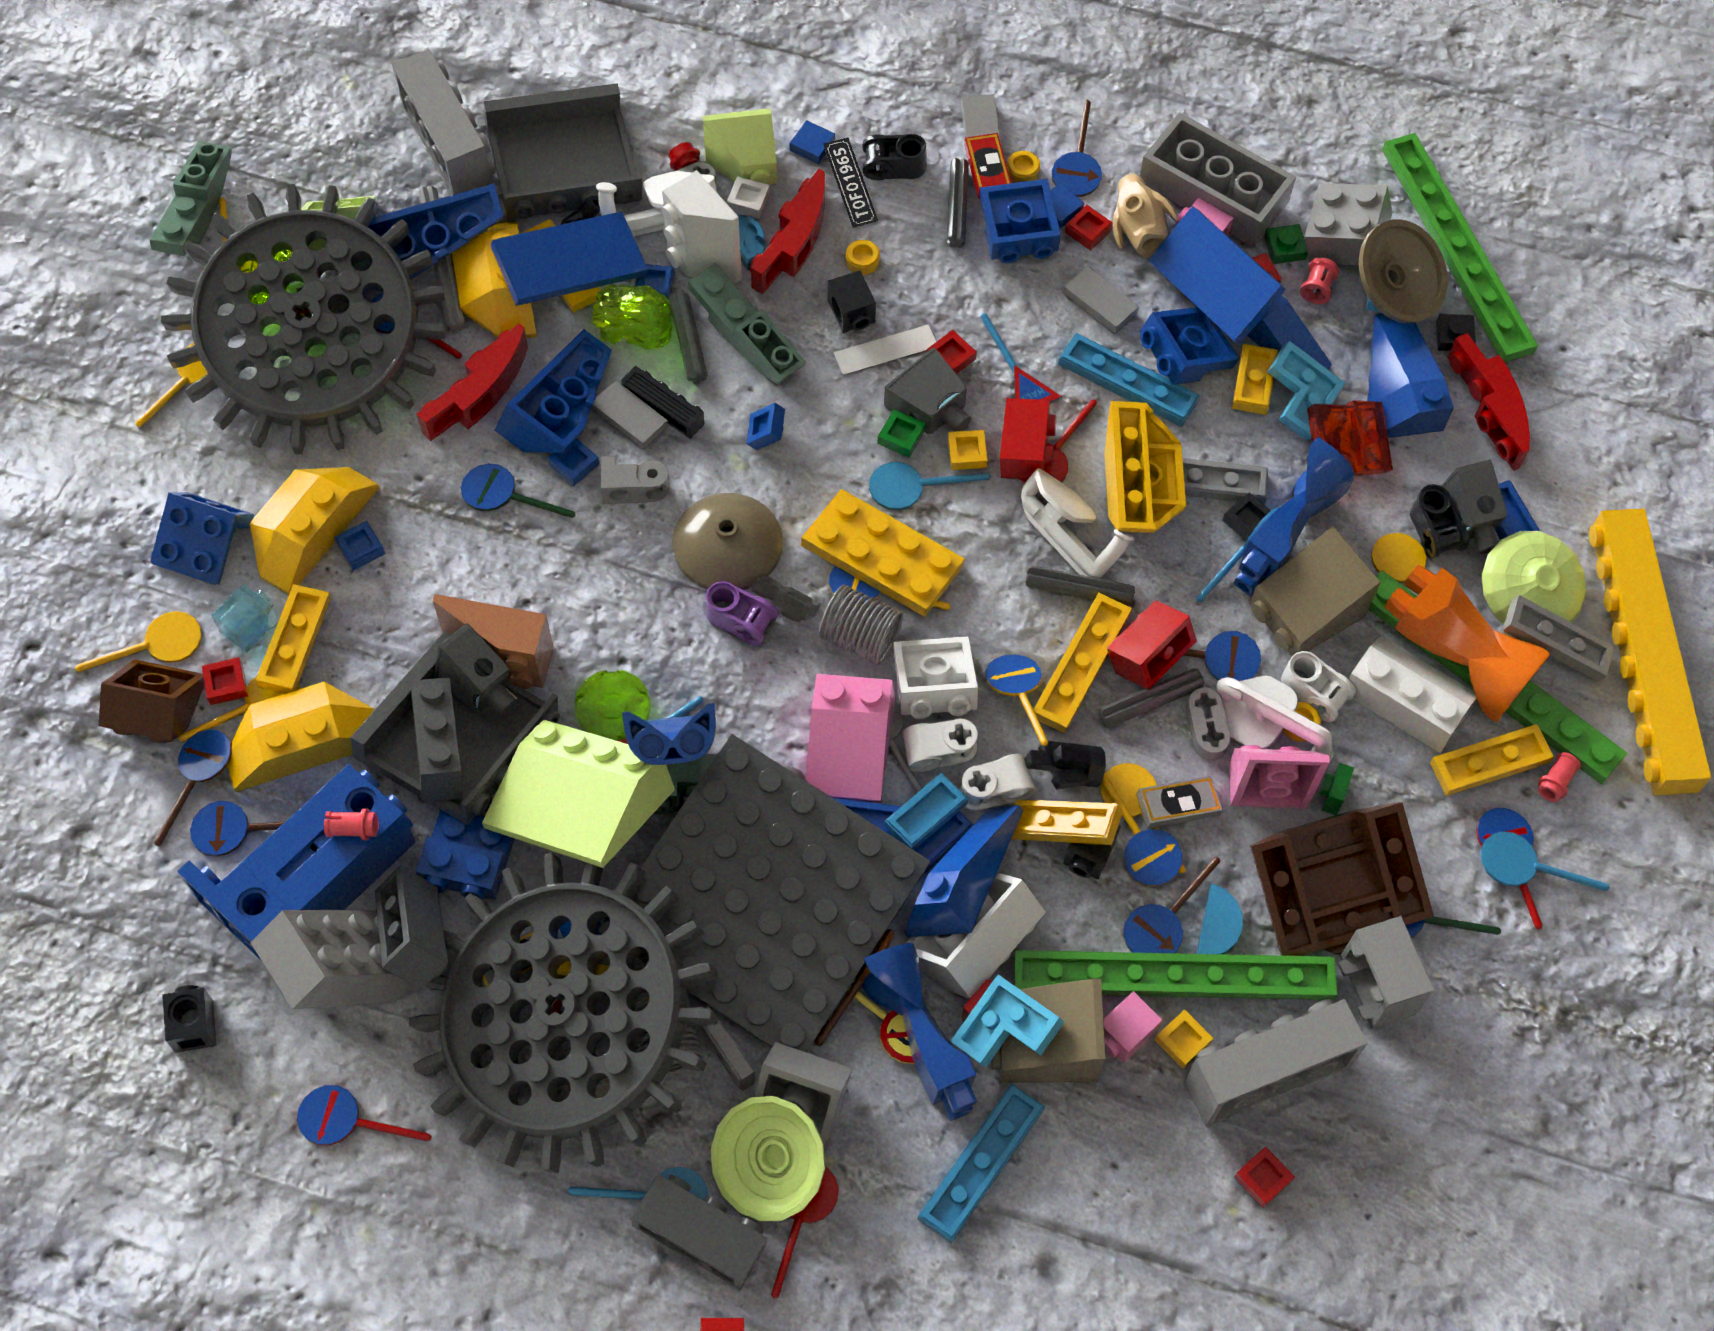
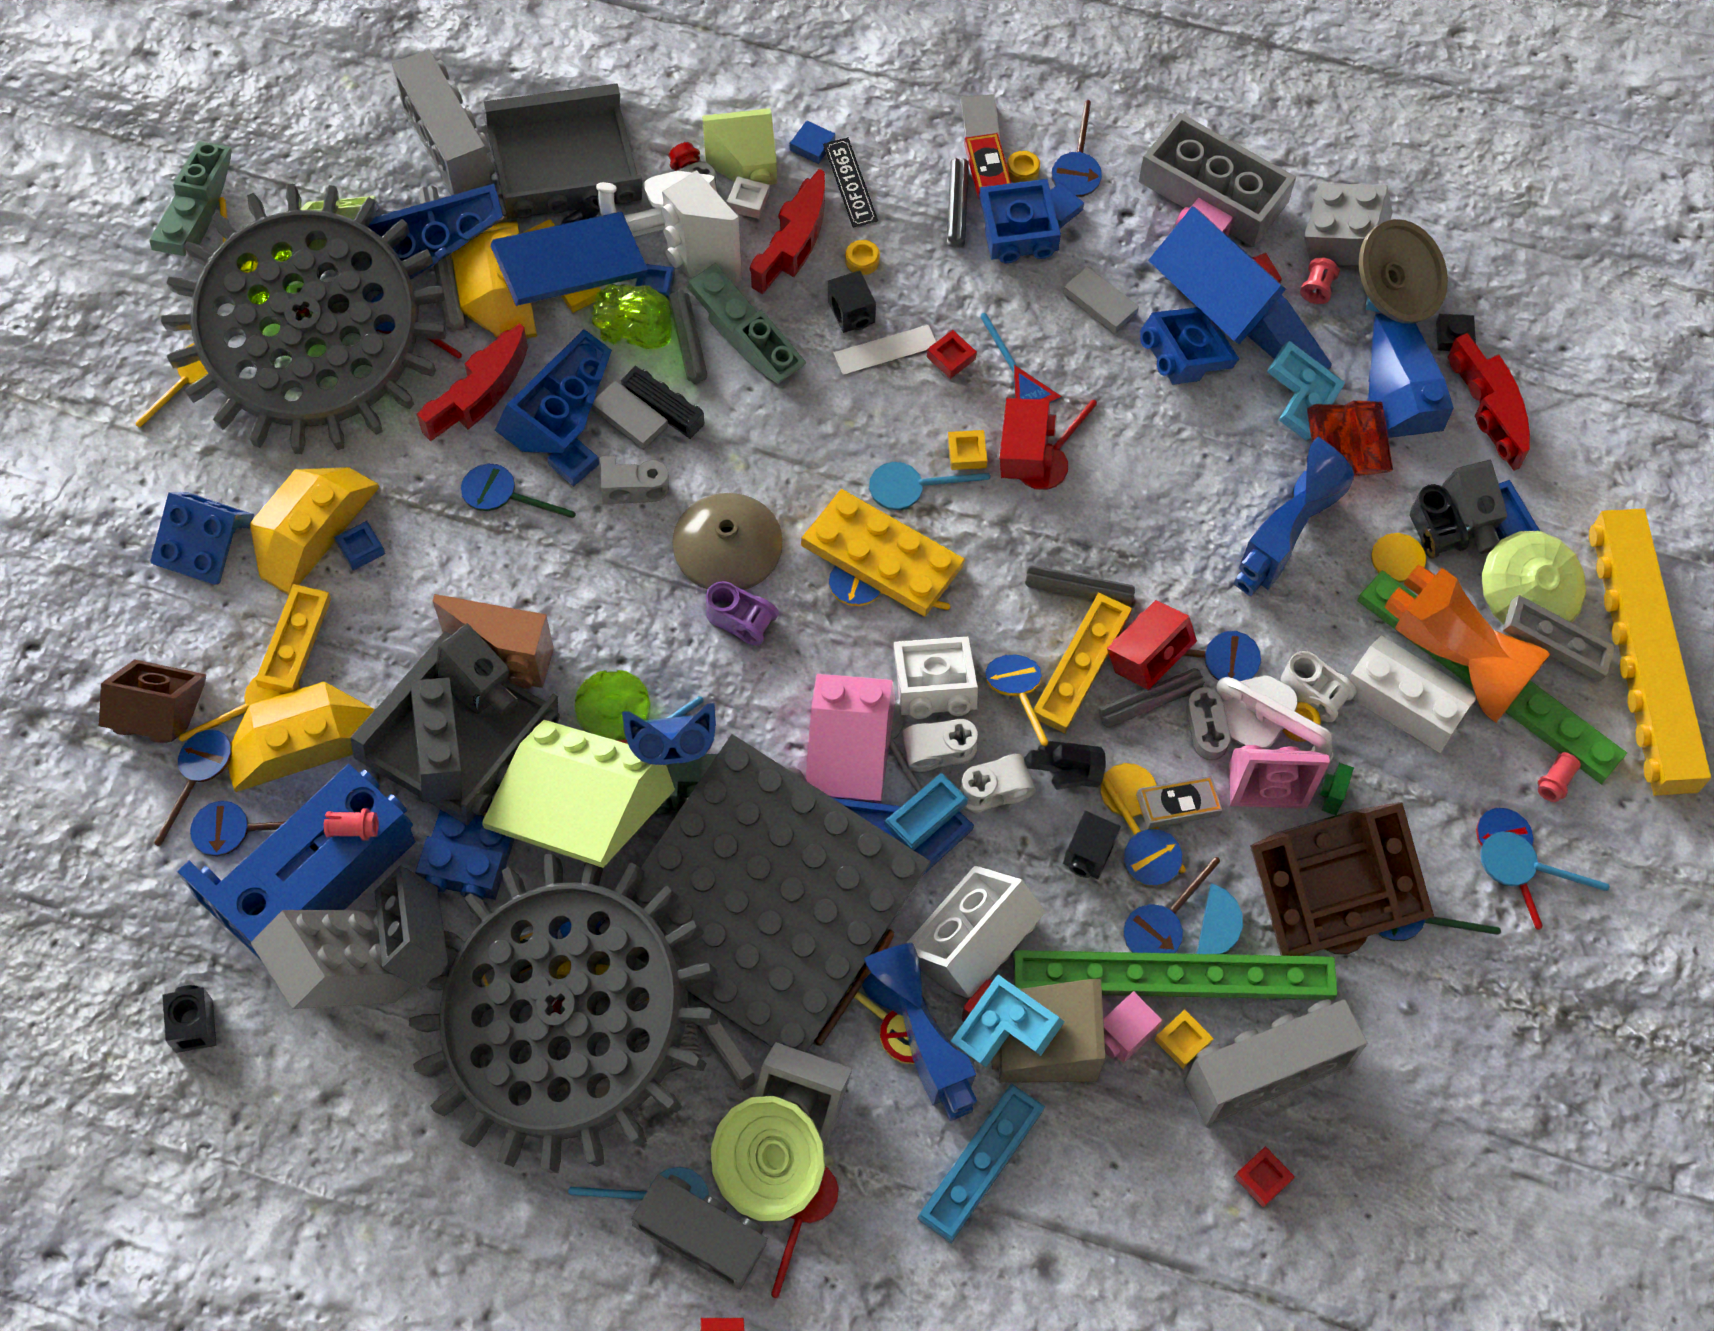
yellow piece [75,611,202,672] -> none
red plate [202,657,249,705] -> none
clear light blue brick [211,584,278,653] -> none
blue piece [297,1085,432,1146] -> none
dark azure tile [737,215,766,271] -> none
blue plate [746,403,785,450] -> none
clear smoke plate [752,575,822,622] -> none
light grey piece [819,584,904,665] -> none
black piece [862,134,927,181] -> none
green plate [877,409,926,458] -> none
dark grey torso [884,347,971,434] -> none
blue wedge [904,805,1023,937] -> none
yellow tile [1011,799,1123,845] -> none
white piece [1021,468,1135,579] -> none
dark azure tile [1058,333,1200,427] -> none
red tile [1065,205,1113,251] -> none
yellow wedge [1104,401,1186,533] -> none
tan animal [1113,173,1179,259] -> none
light grey tile [1183,458,1268,505] -> none
dark azure piece [1196,507,1278,602] -> none
black plate [1222,492,1271,541] -> none
yellow plate [1231,344,1278,415] -> none
dark tan slope [1250,527,1381,656] -> none
green plate [1264,224,1308,264] -> none
light grey container [1338,916,1434,1029] -> none
bright green plate [1382,133,1538,362] -> none
yellow plate [1430,724,1554,796] -> none

